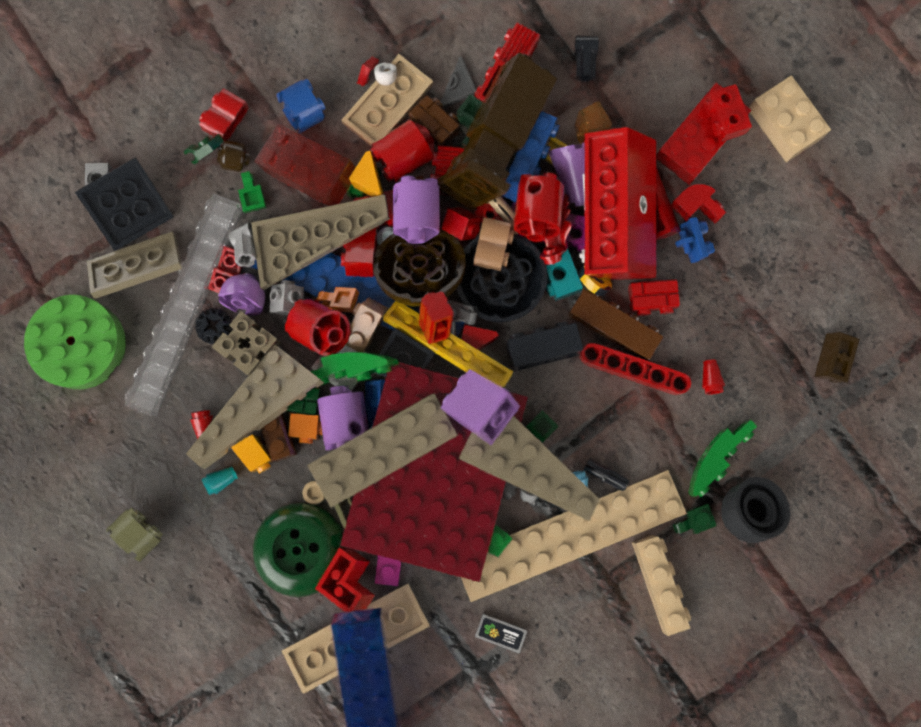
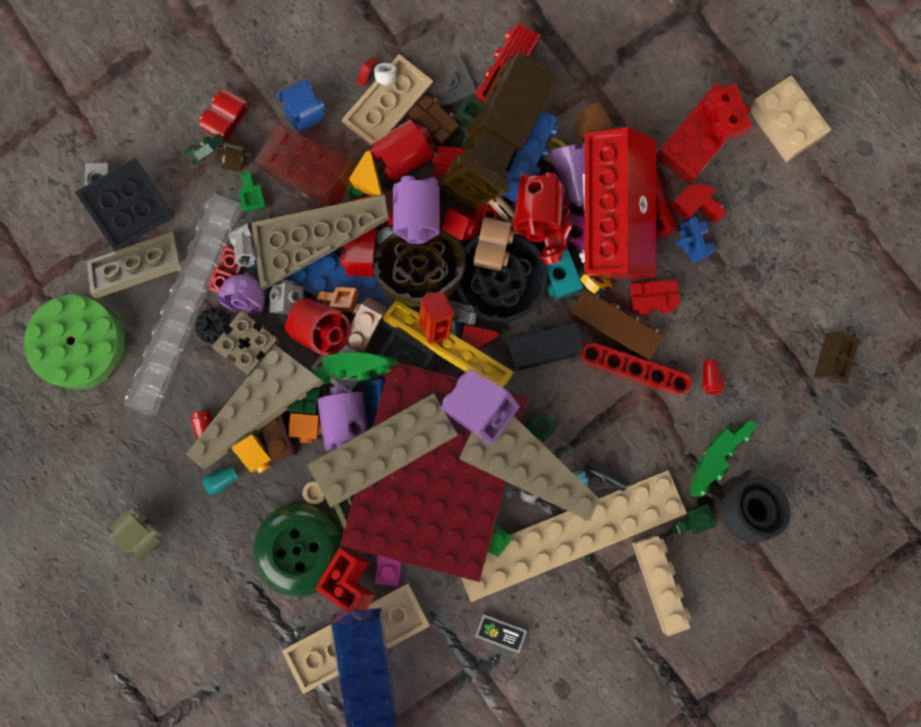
black piece [574,35,599,82] -> none

